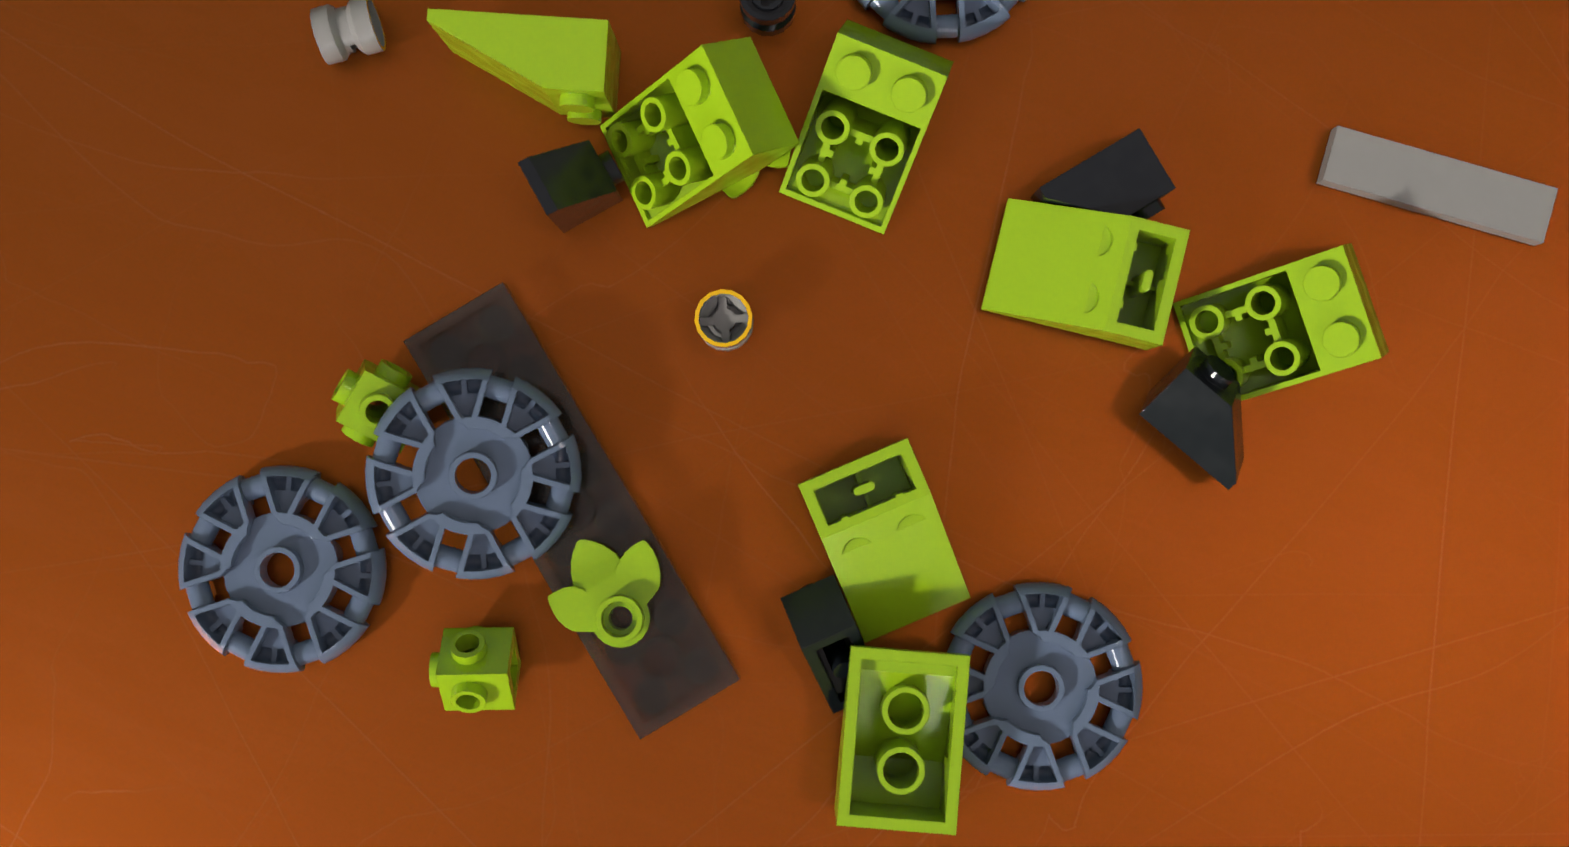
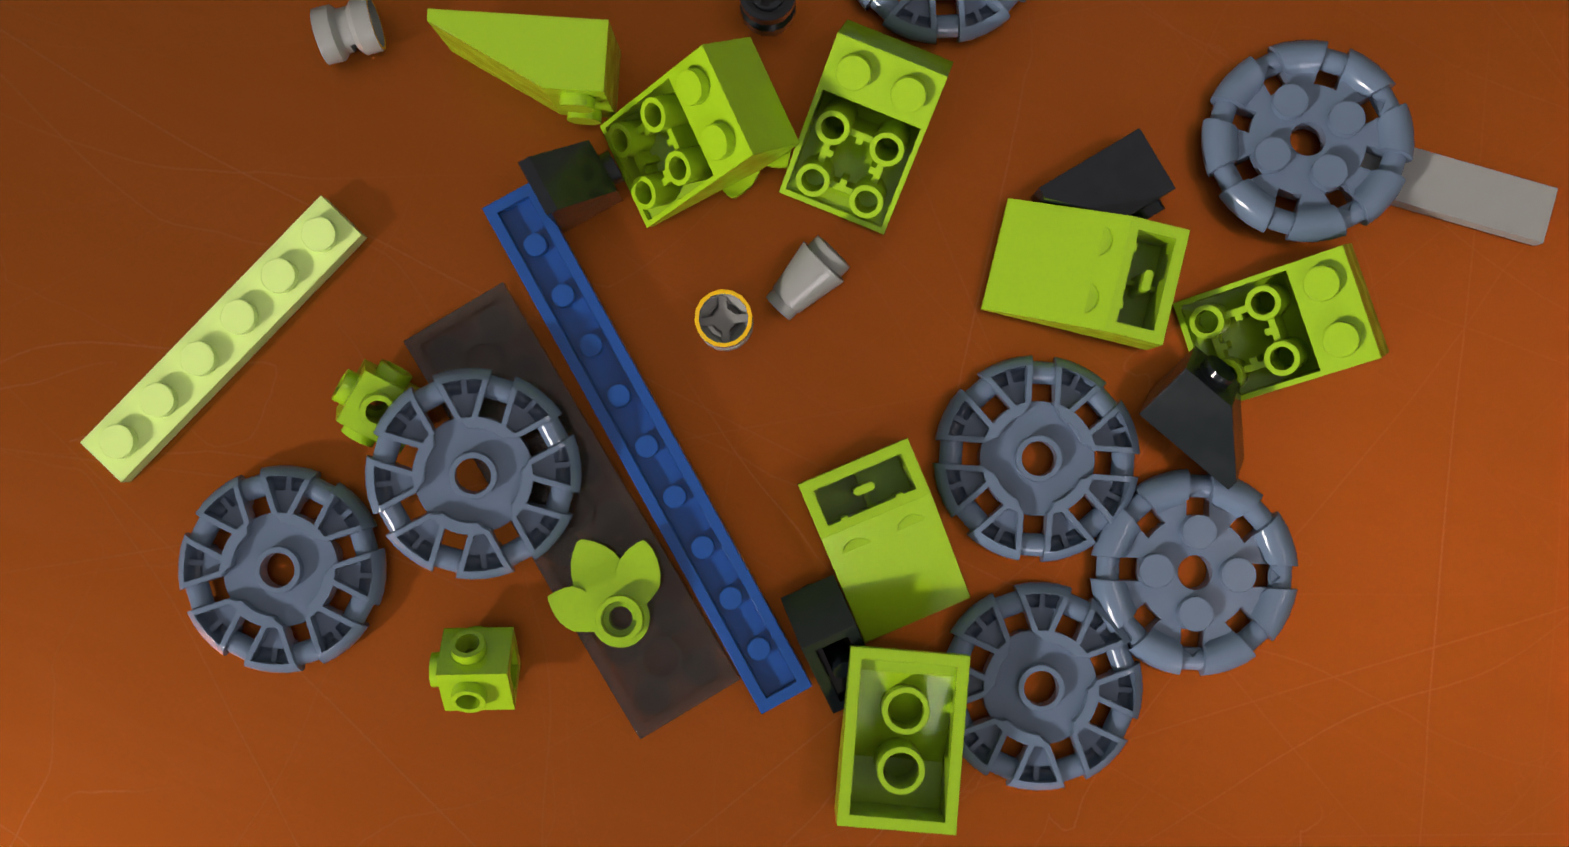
none -> yellowish green plate [80,195,367,482]
none -> blue plate [482,183,812,714]
none -> light grey cone [766,235,850,320]
none -> sand blue plate [933,355,1140,562]
none -> sand blue plate [1090,468,1298,676]
none -> sand blue plate [1201,40,1415,242]

